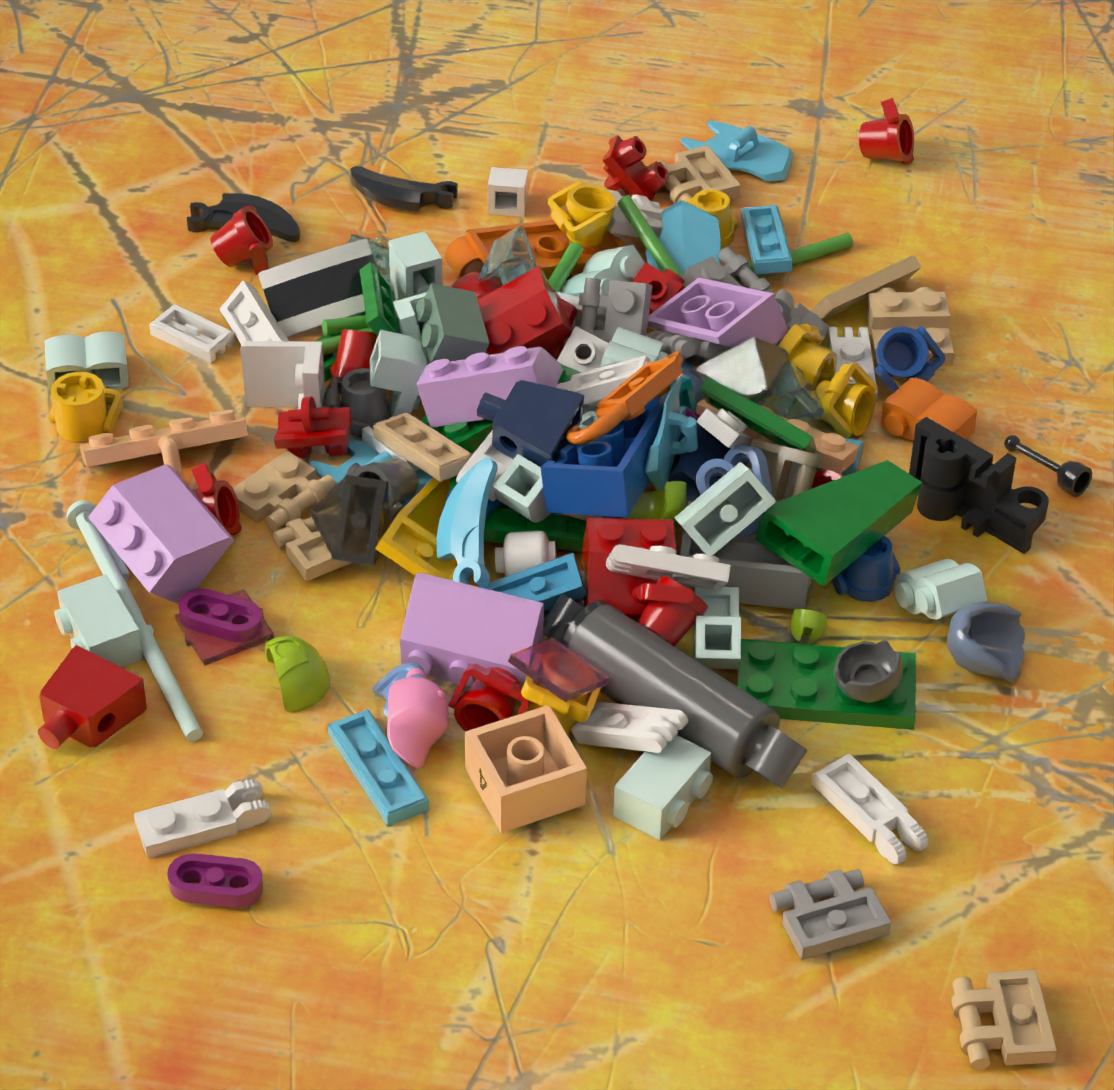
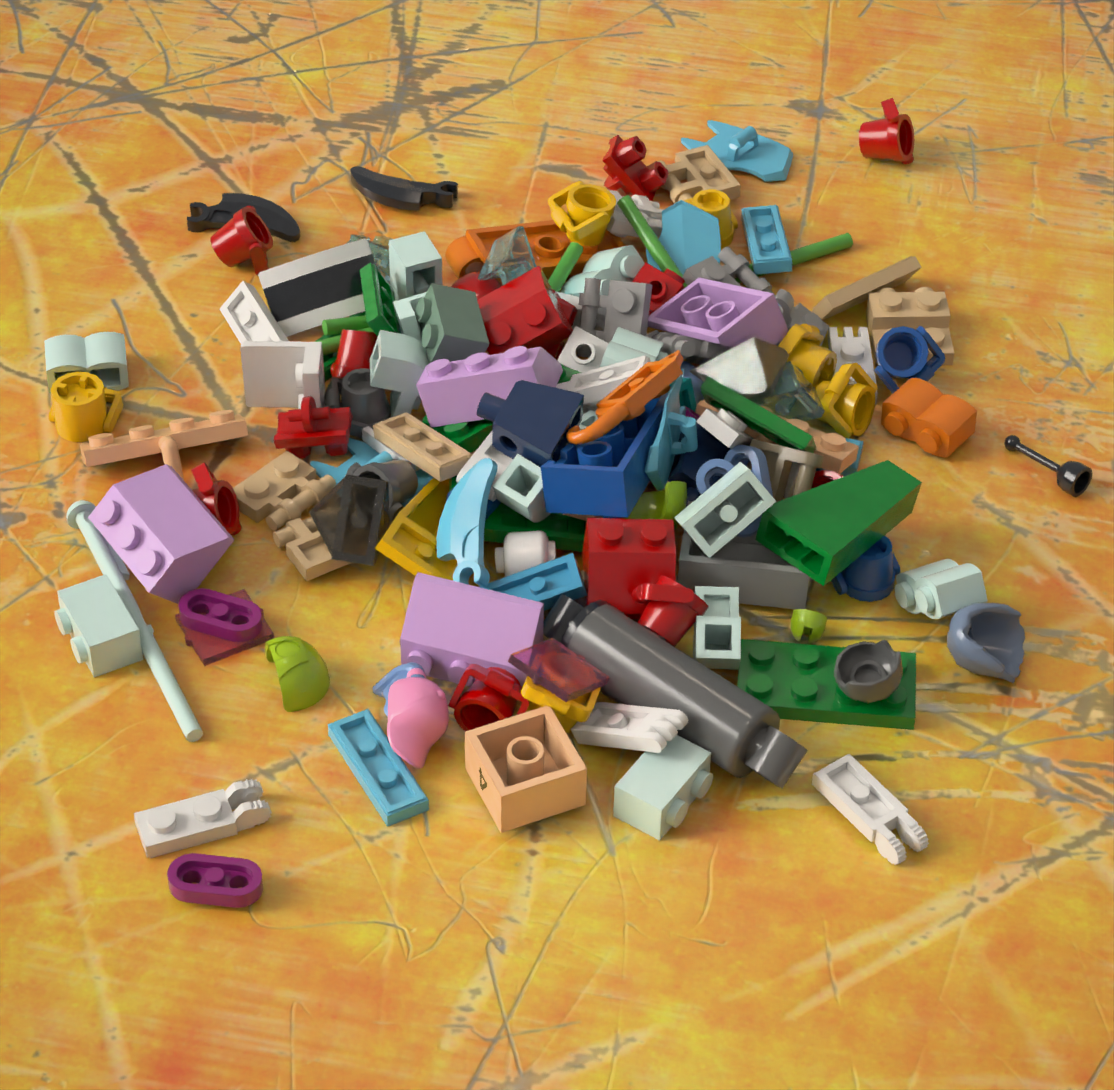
red torso [38,645,147,749] -> none
white tile [149,304,236,363] -> none
white plate [488,167,528,217] -> none
white hinge [606,545,731,592] -> none
light grey plate [769,869,891,960] -> none
black plate [909,417,1049,554] -> none
tan plate [951,970,1057,1070] -> none

